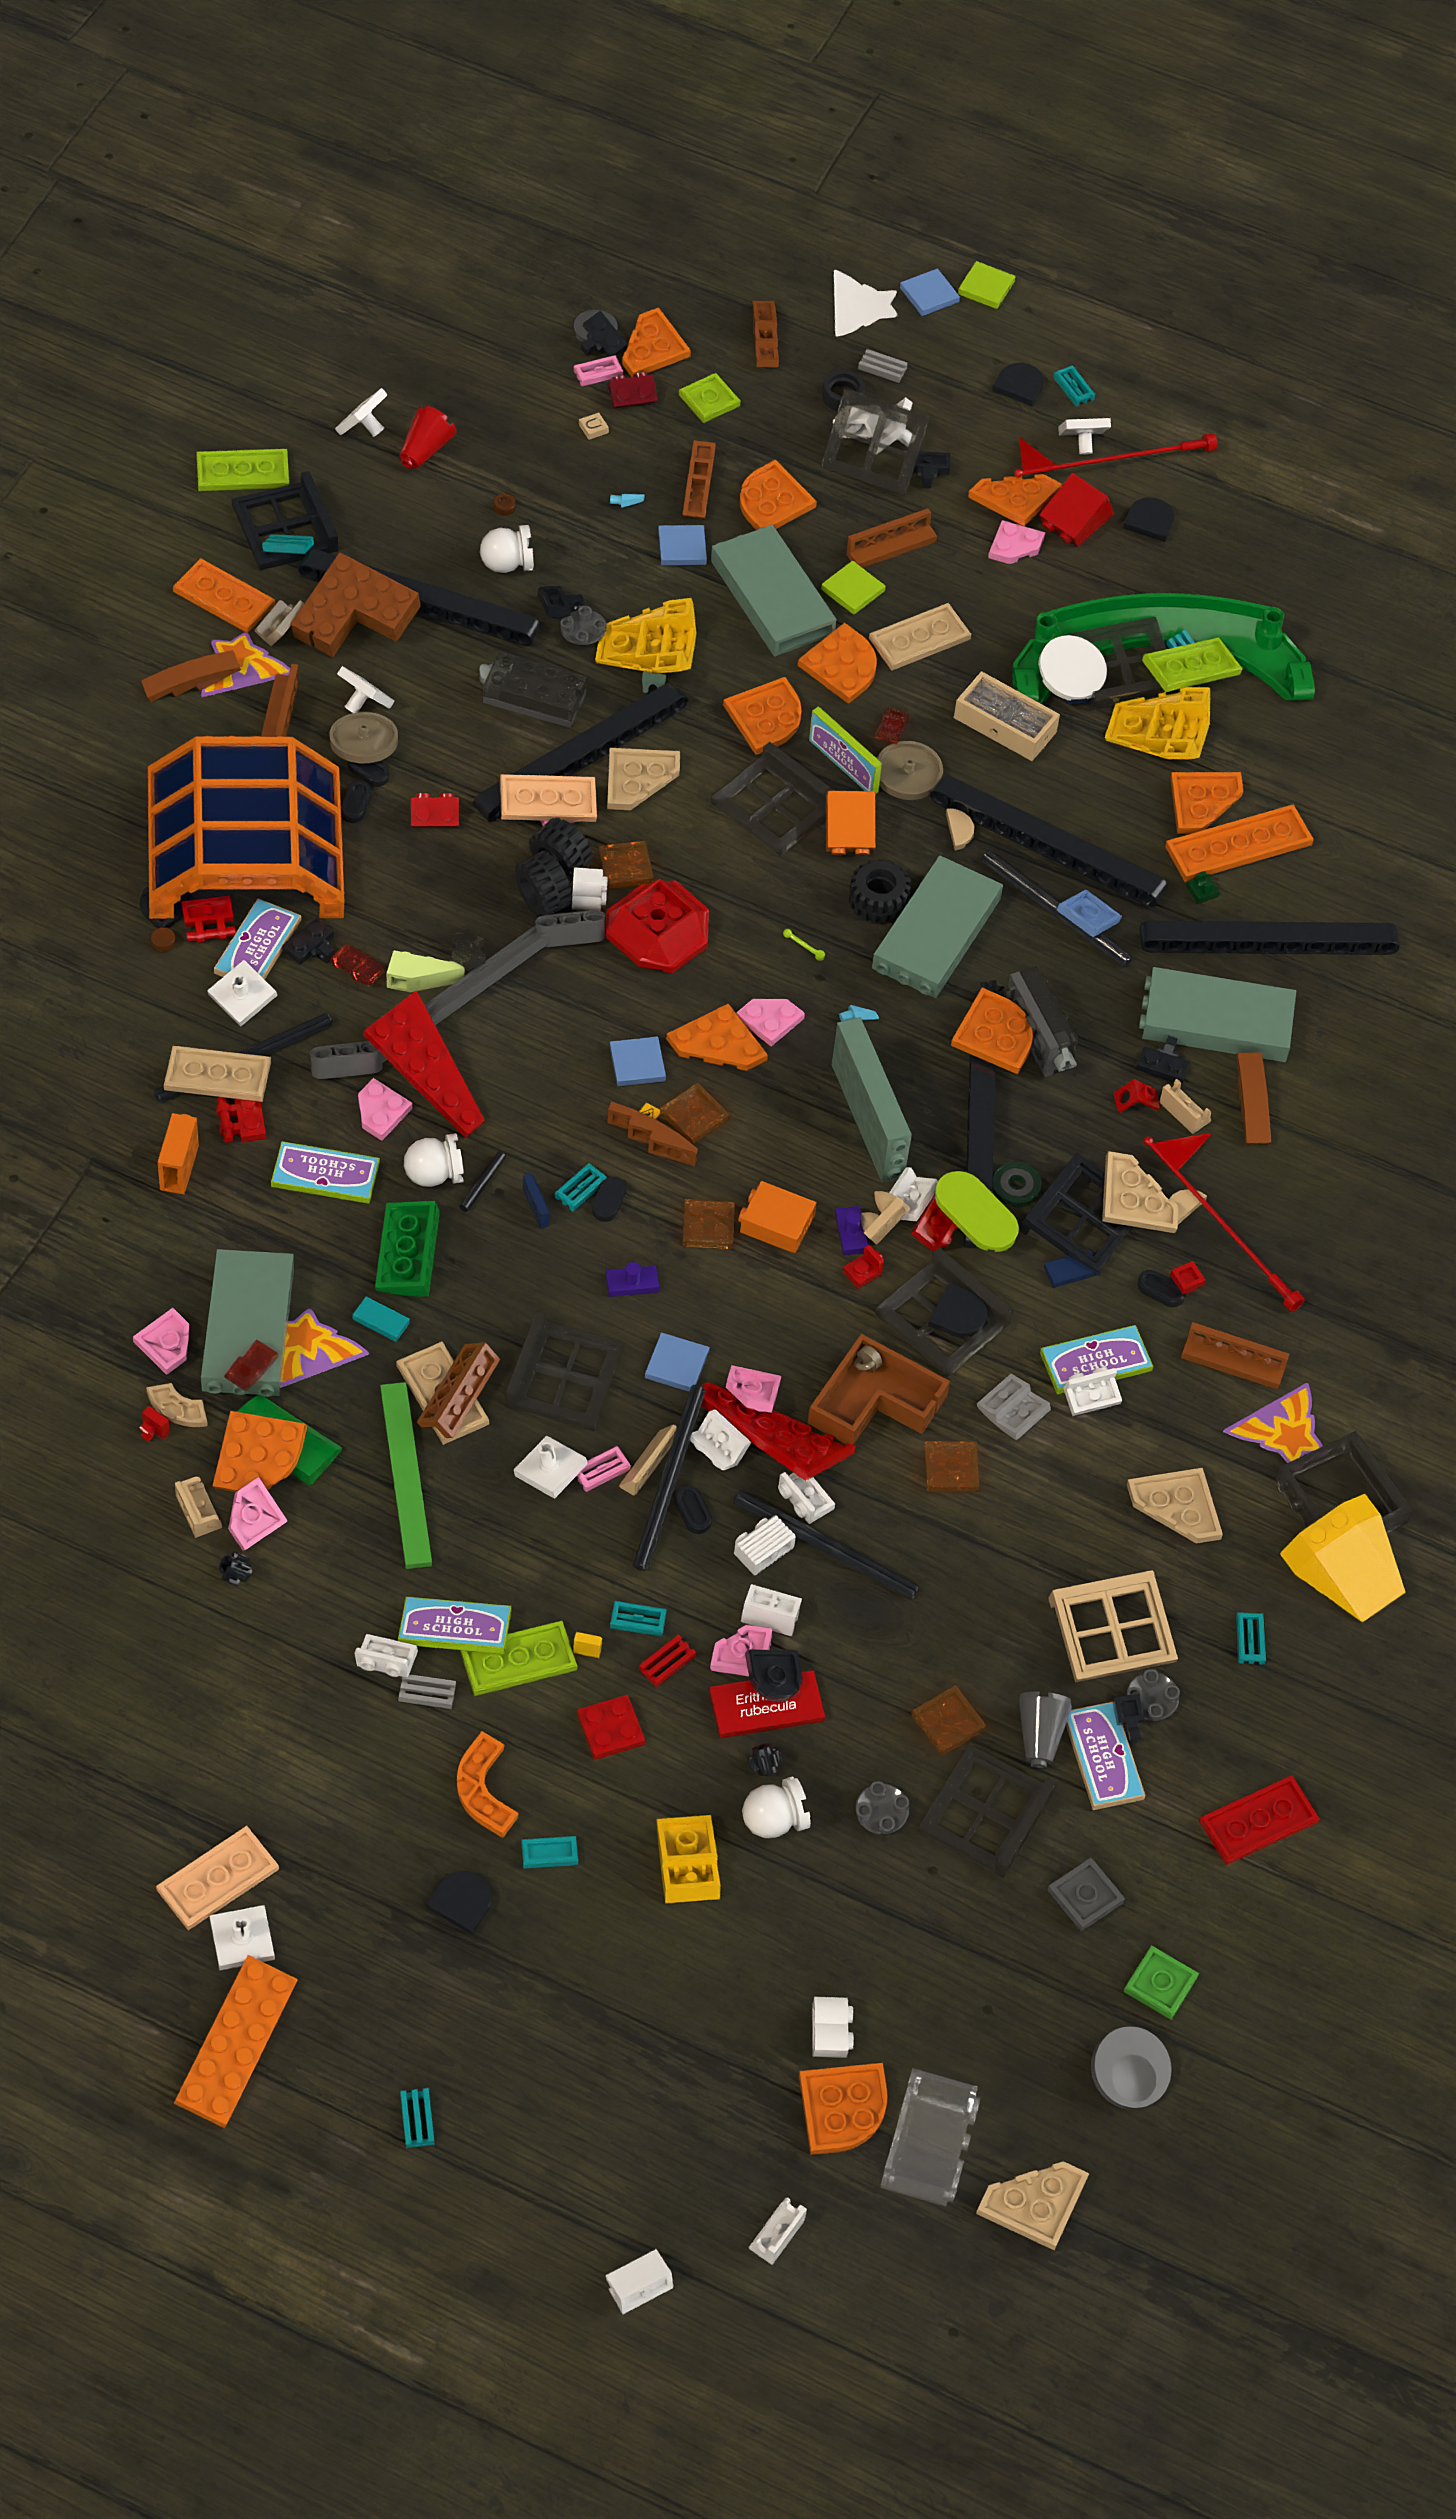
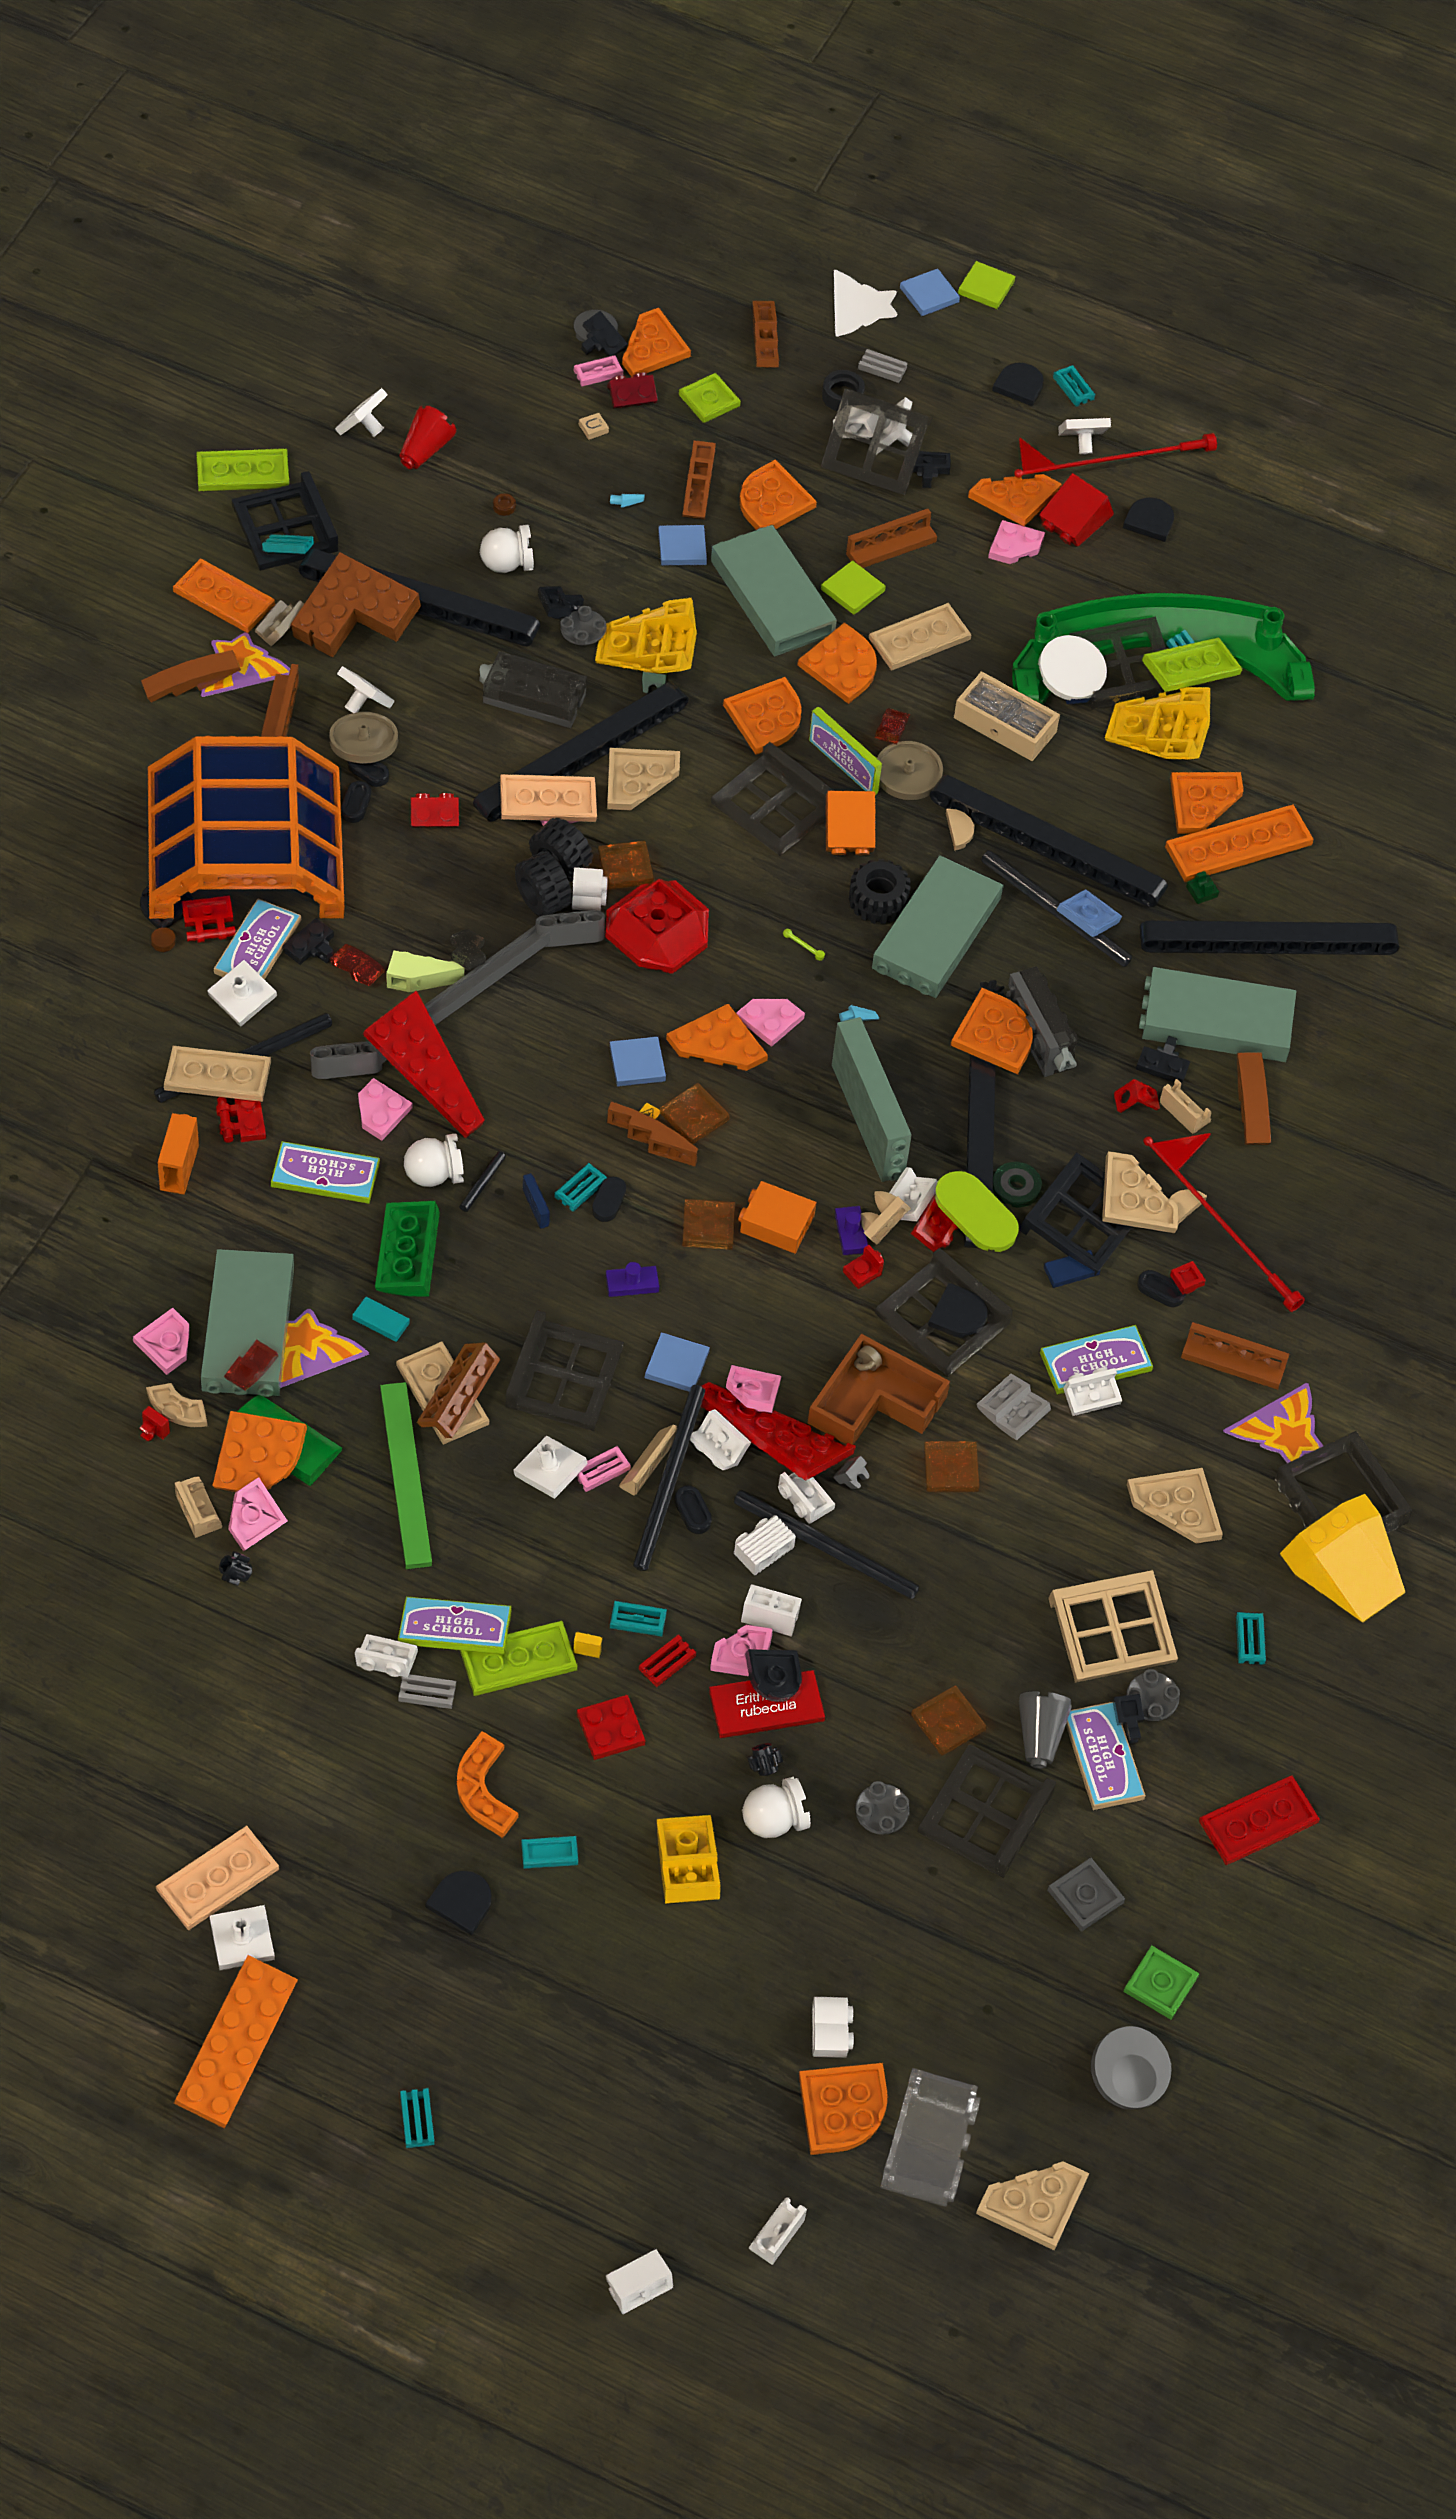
none -> dark grey tile [833,1456,869,1490]

